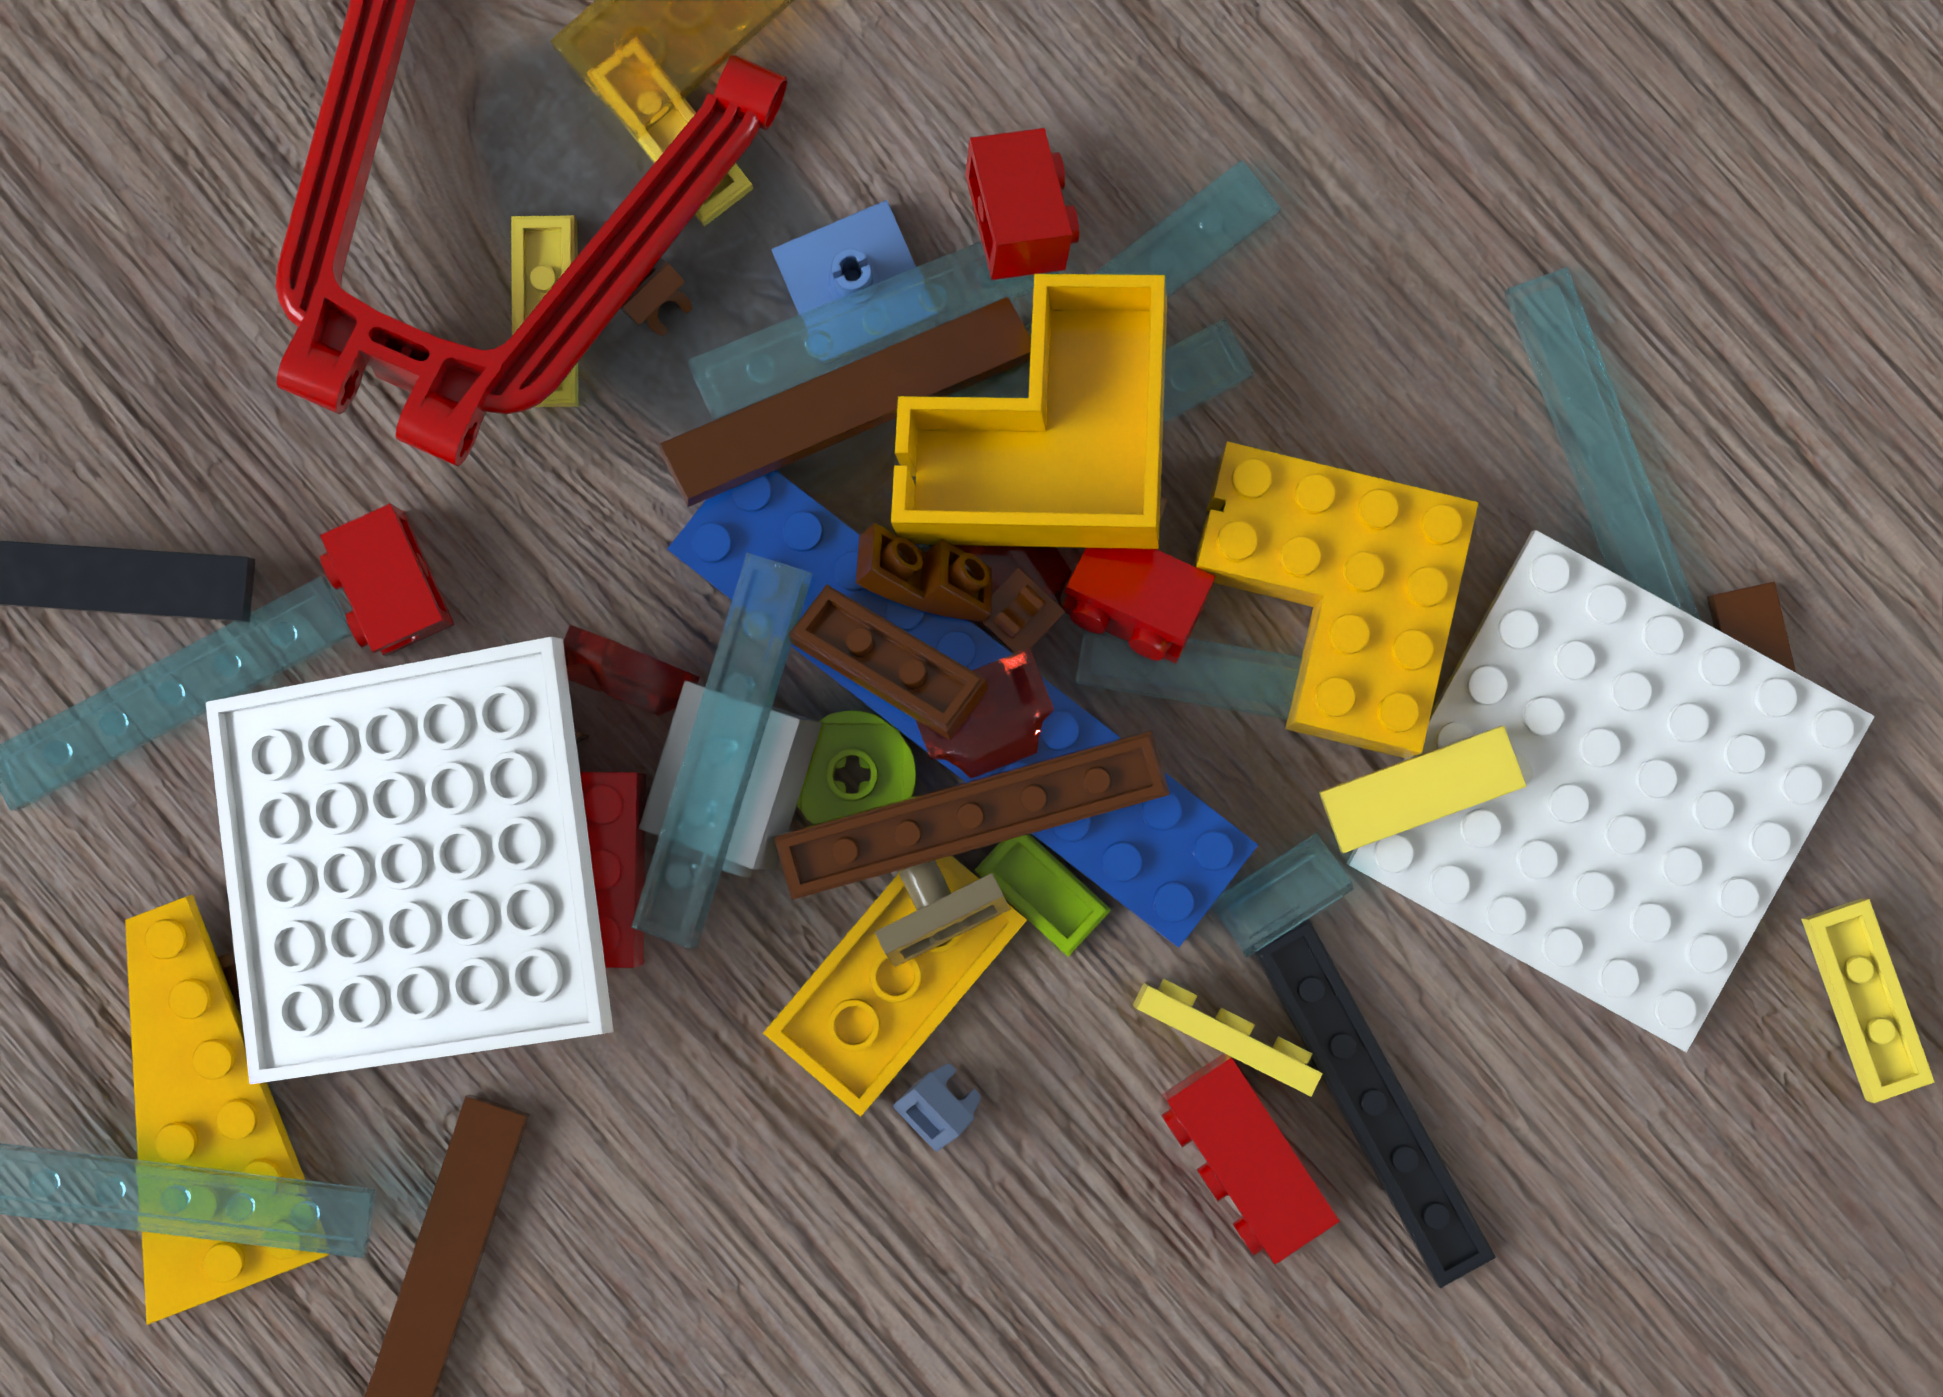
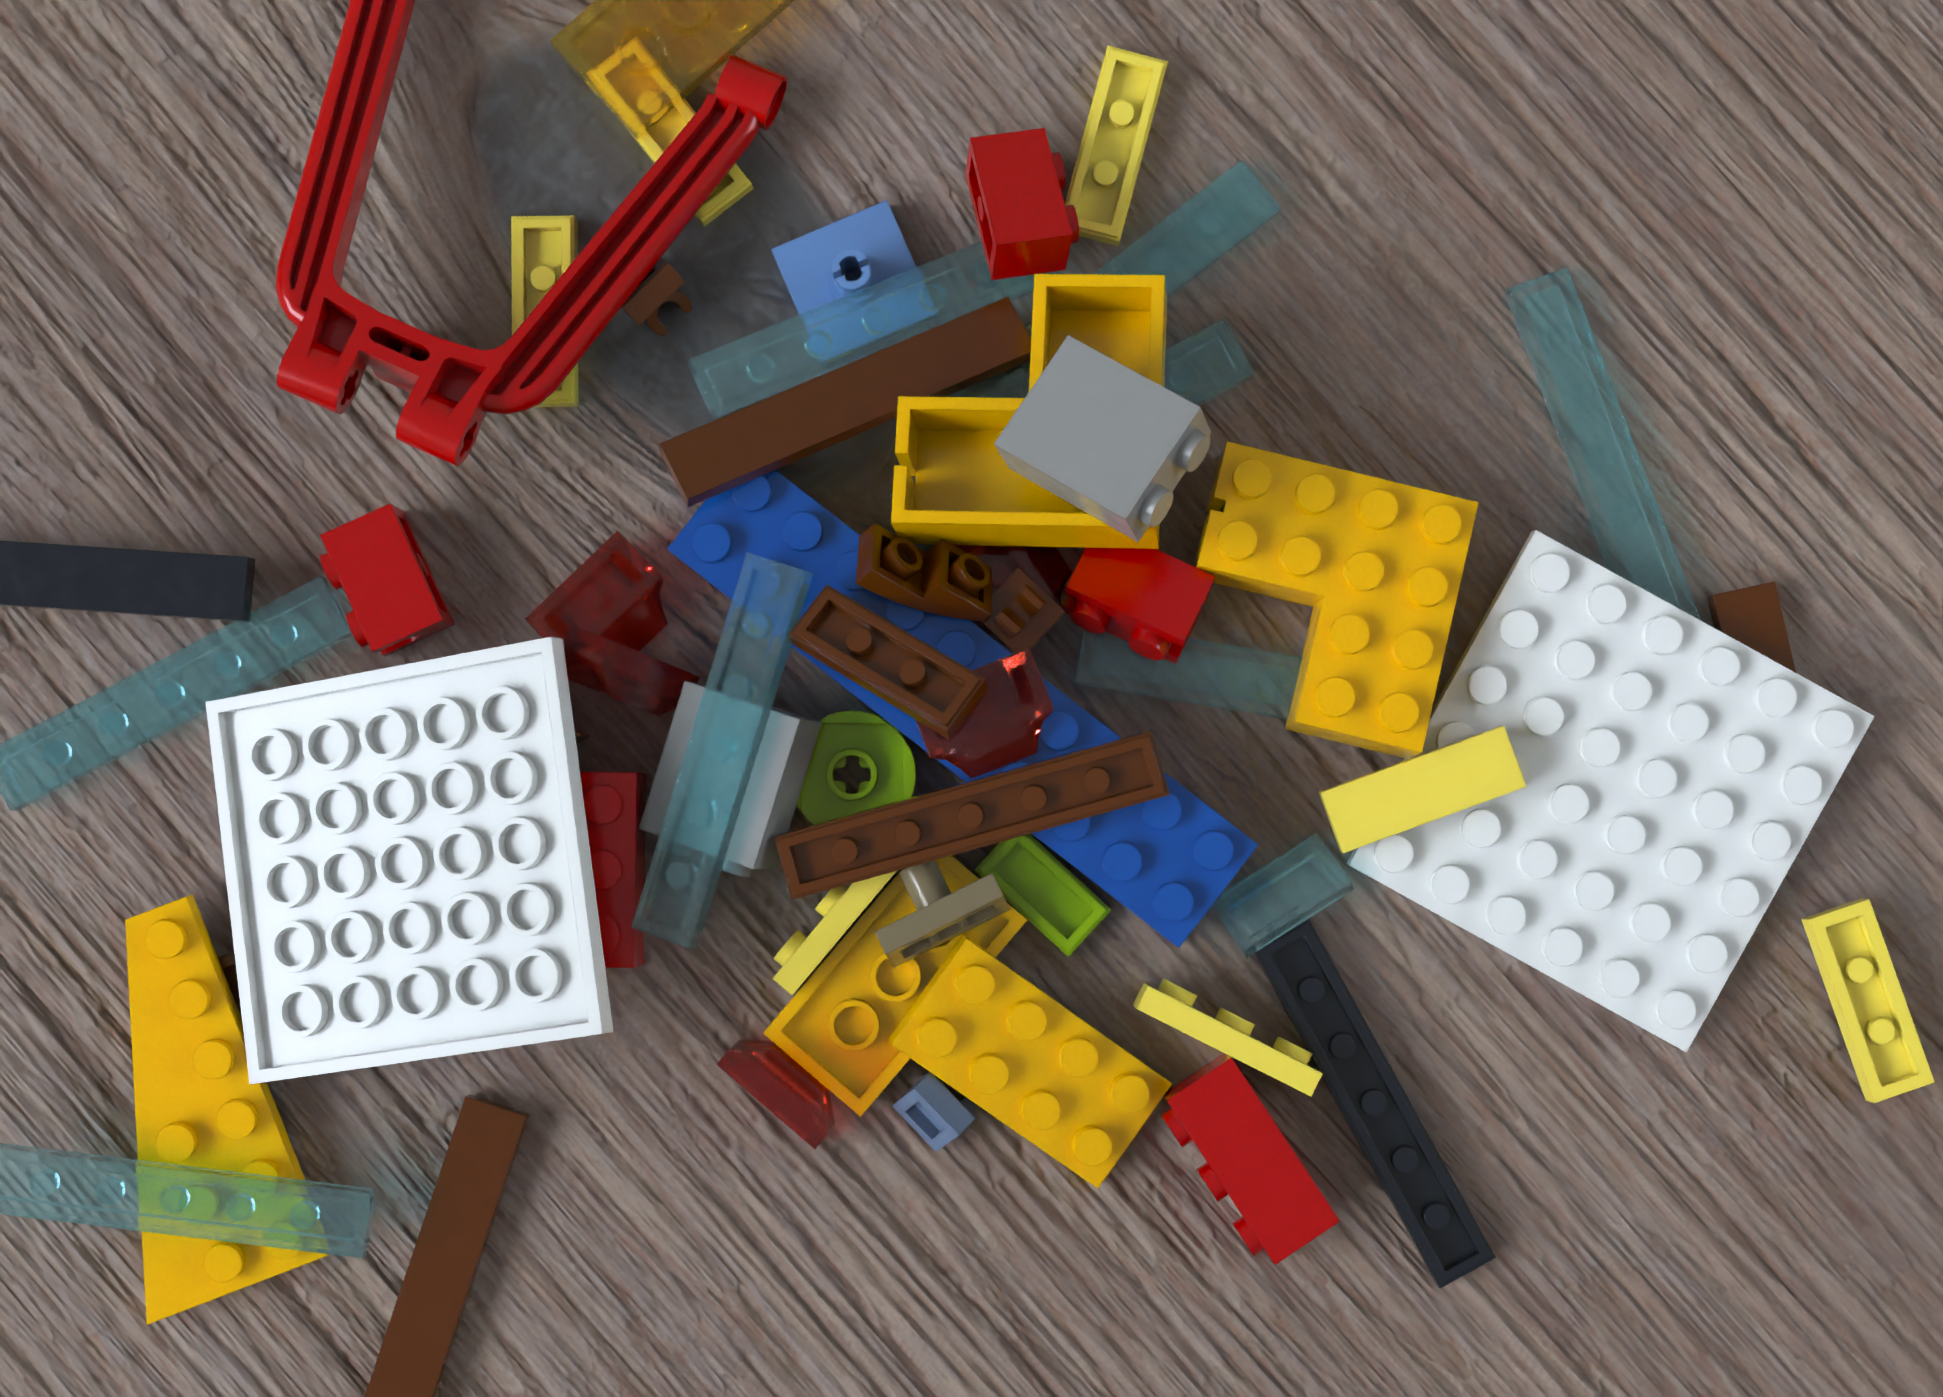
none -> clear red slope [525,531,668,671]
none -> clear red slope [716,1040,835,1149]
none -> light yellow plate [773,871,897,995]
none -> yellow plate [888,935,1172,1189]
none -> light grey brick [994,335,1211,542]
none -> light yellow tile [1065,45,1168,246]

